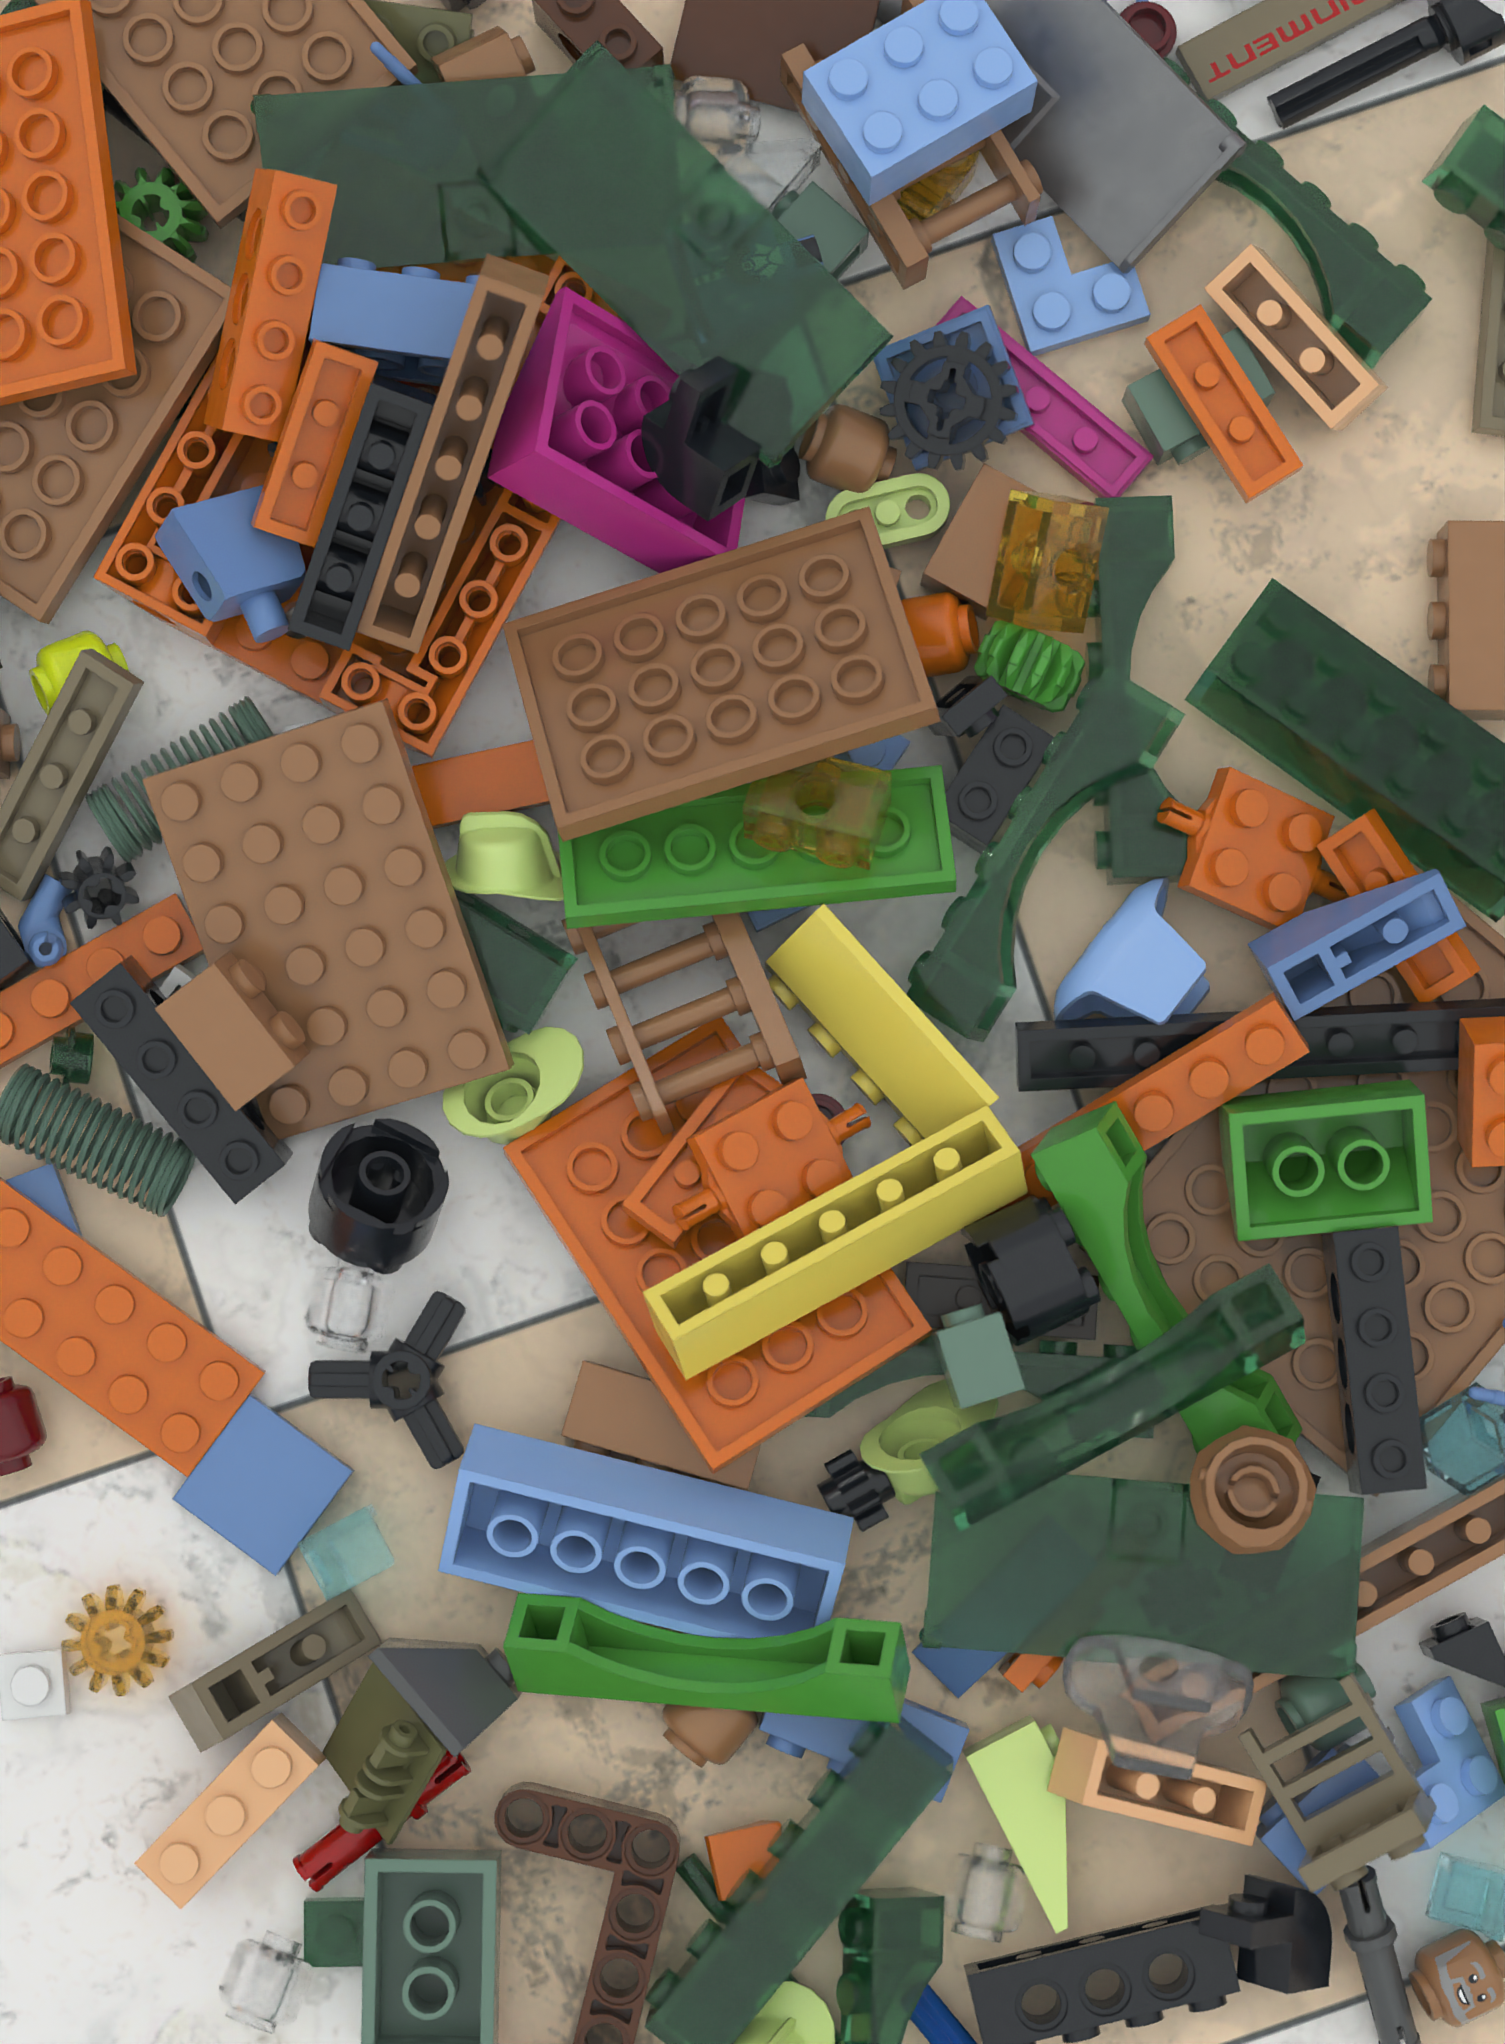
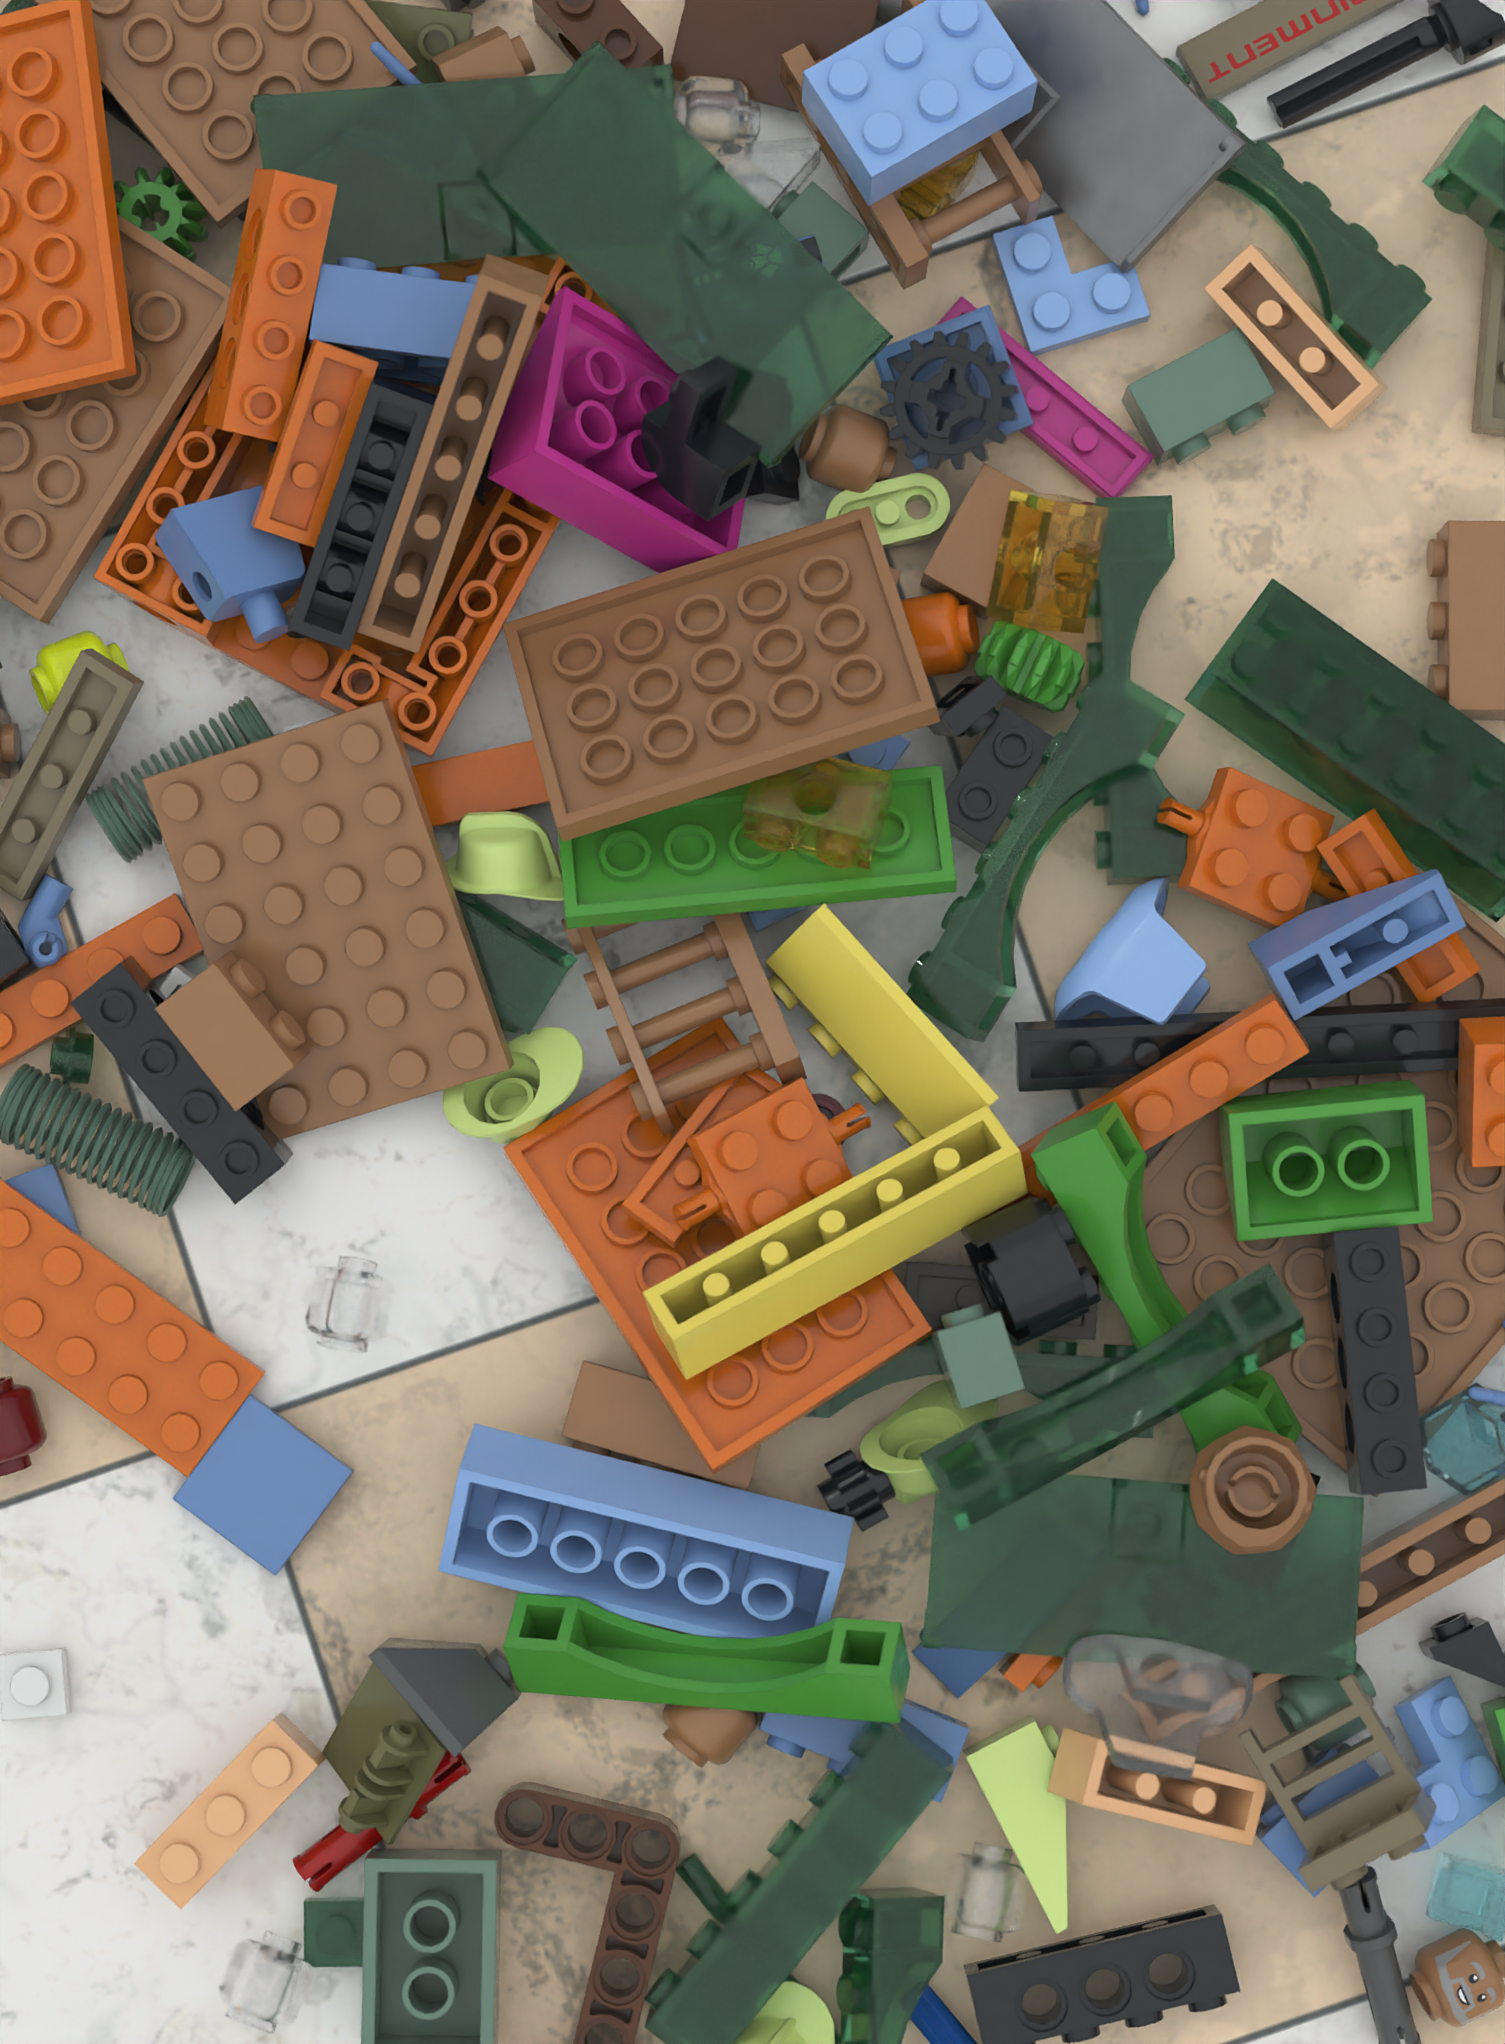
black gear [58,846,140,929] -> none
clear yellow gear [61,1584,174,1696] -> none
dark tan slope [168,1588,382,1753] -> none
clear light blue panel [297,1504,395,1601] -> none
black brick [308,1119,449,1274] -> none
black bush [308,1291,466,1469] -> none
orange slope [704,1820,794,1901] -> none
dark red plate [1120,1,1177,59] -> none
orange plate [1144,304,1303,504] -> none
black brick [1199,1875,1332,1994] -> none

